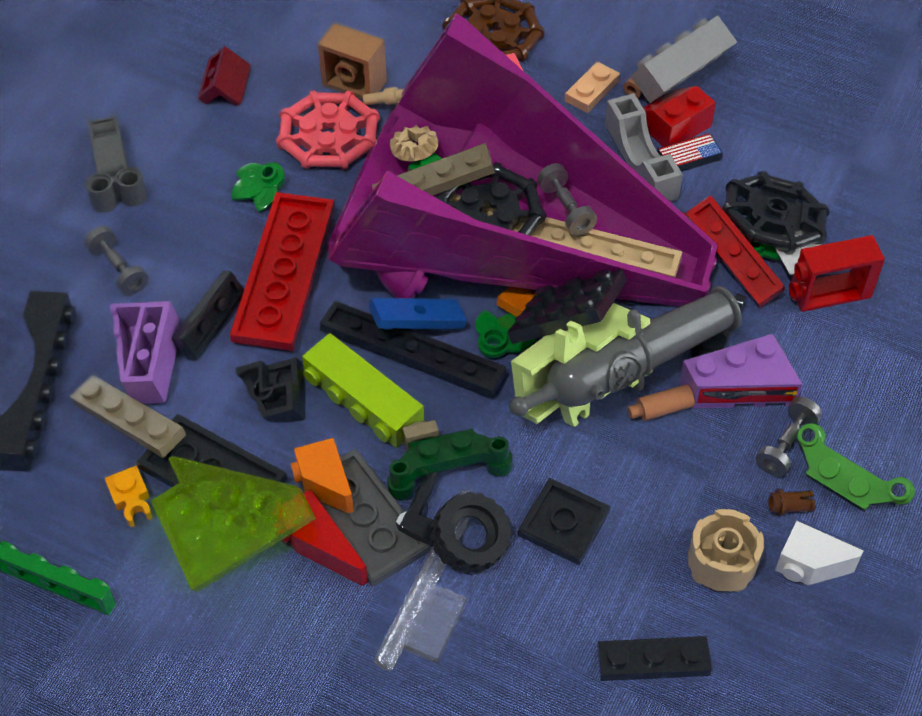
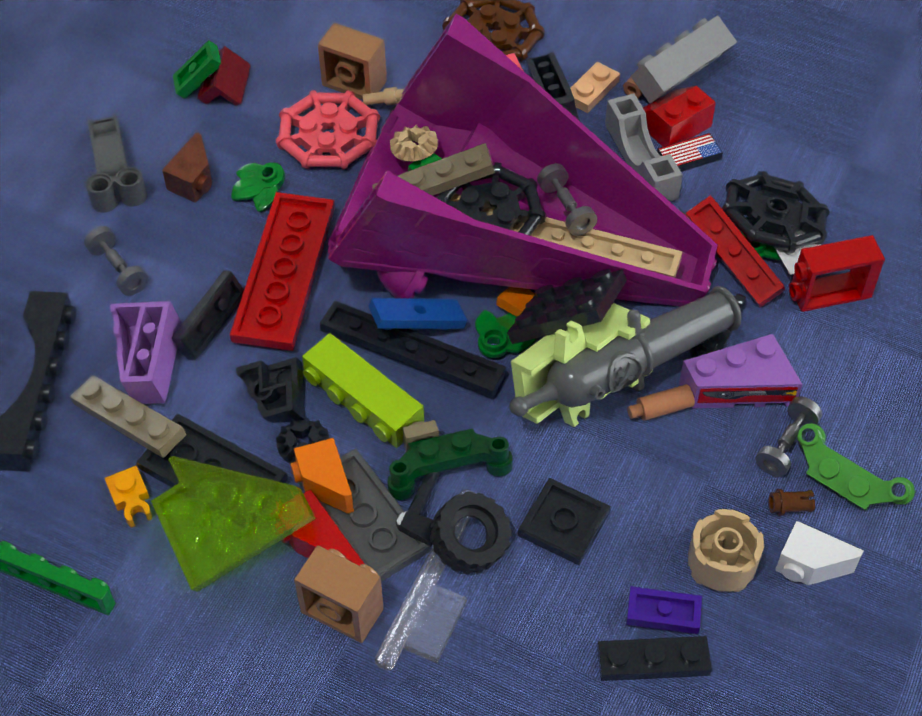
none -> copper slope [162,132,213,203]
none -> green plate [173,40,221,99]
none -> black gear [276,417,330,463]
none -> medium nougat brick [294,545,384,643]
none -> black hinge [526,52,579,120]
none -> dark purple plate [626,586,702,635]

